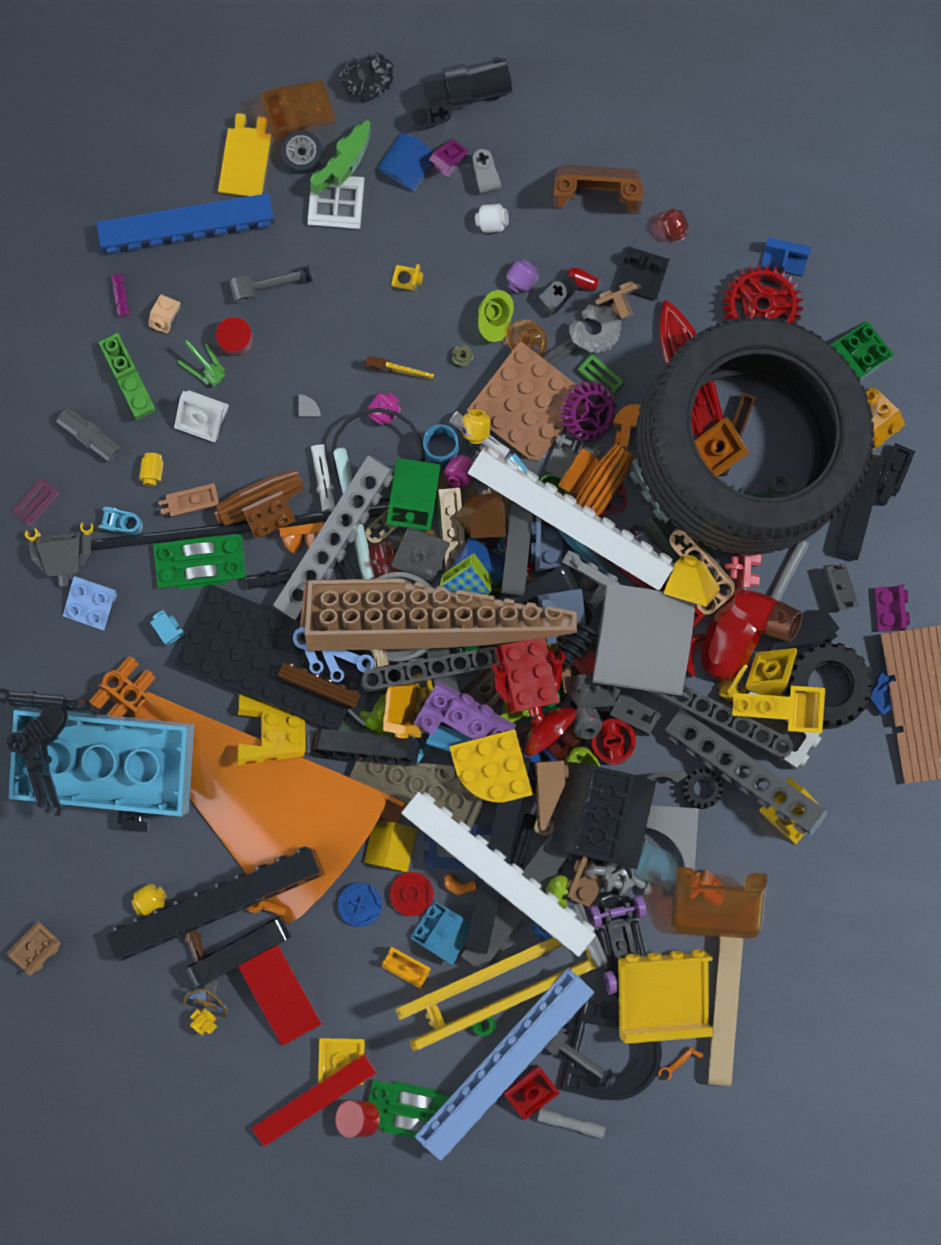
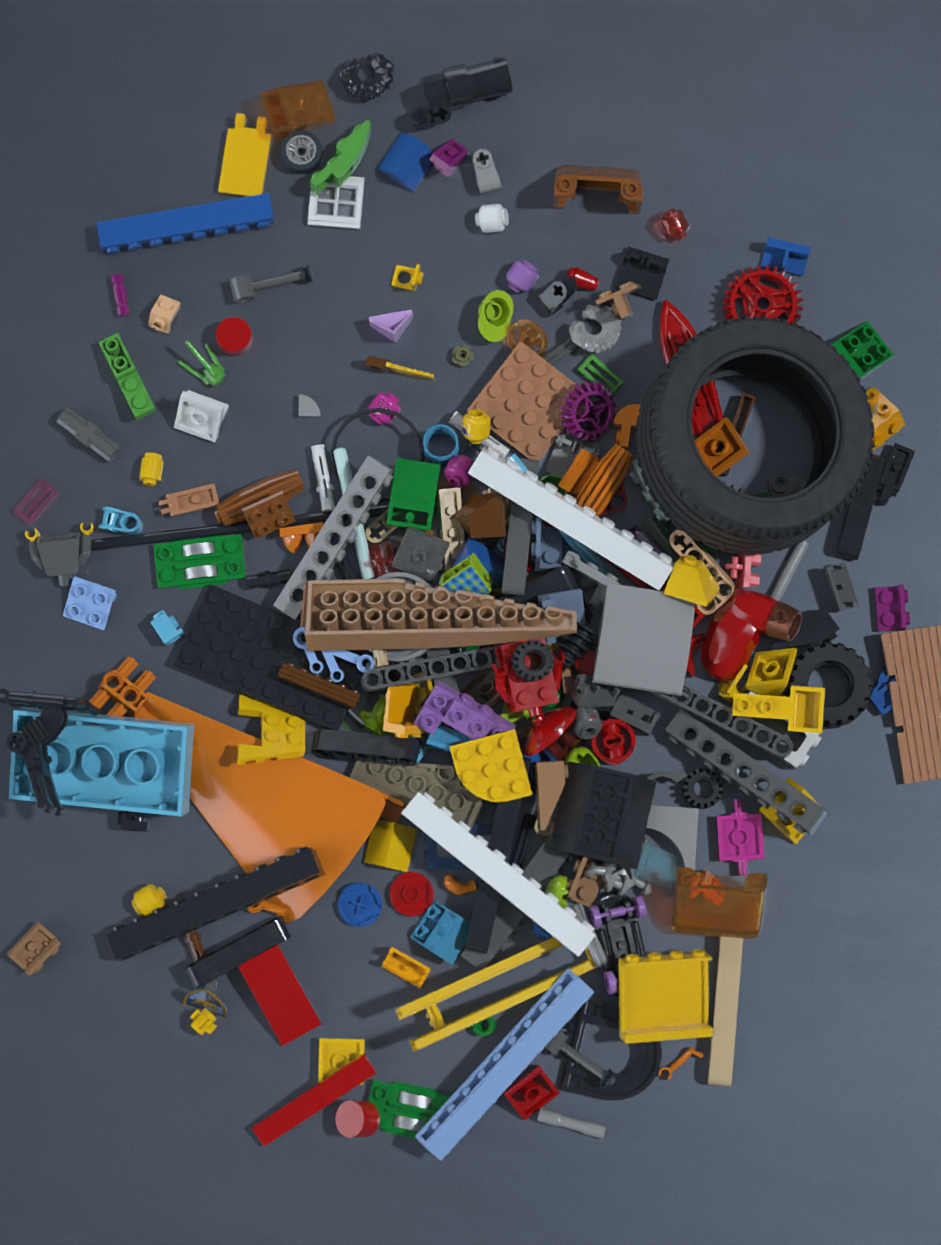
none -> lavender slope [369,309,413,343]
none -> black tyre [511,640,554,682]
none -> dark pink plate [716,799,764,876]

